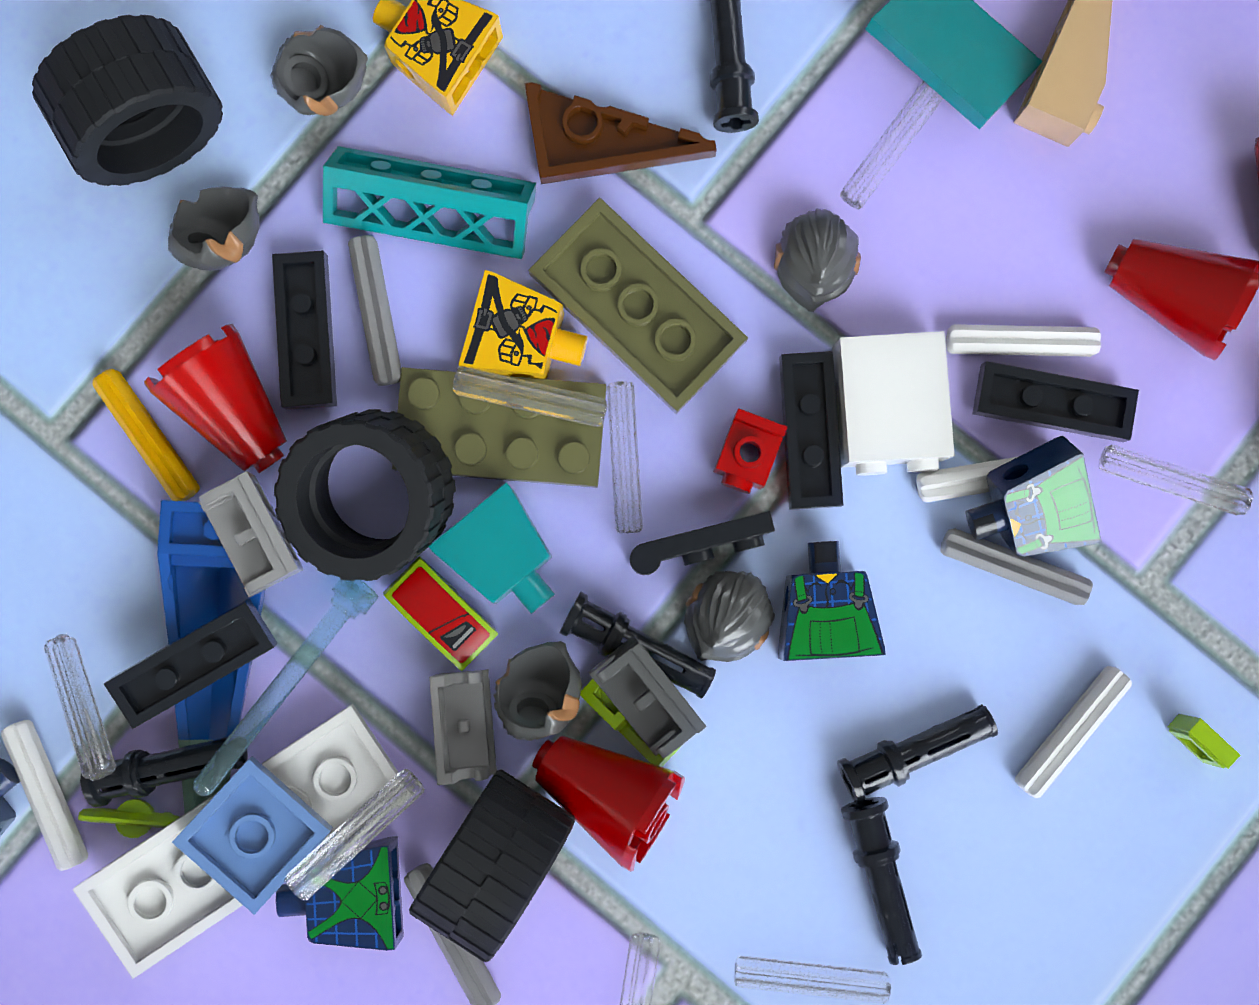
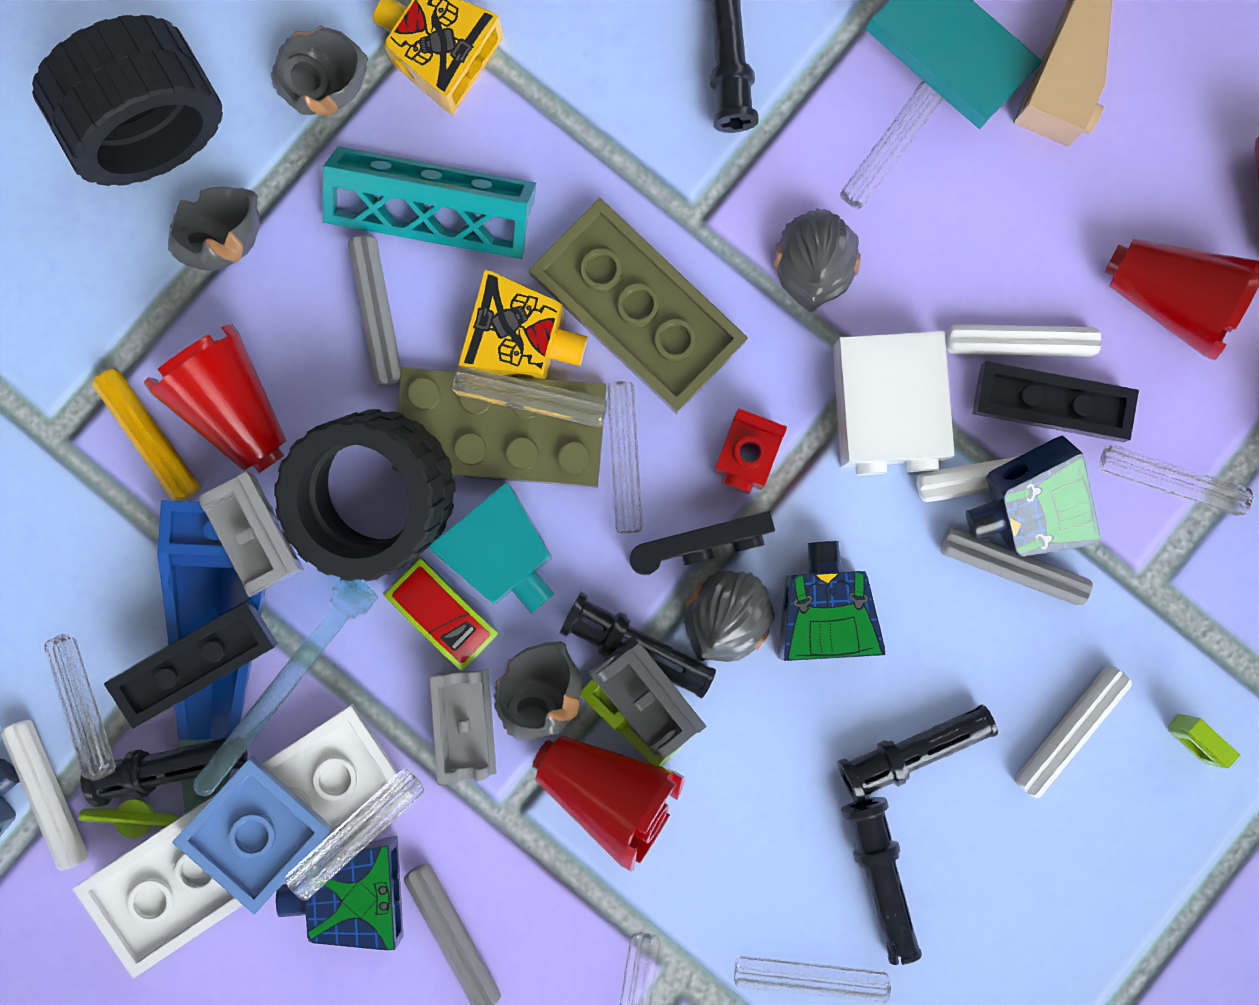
black plate [272,250,337,410] -> none
black tyre [409,769,575,962] -> none
reddish brown wing [525,82,717,185] -> none
black plate [779,351,844,510] -> none

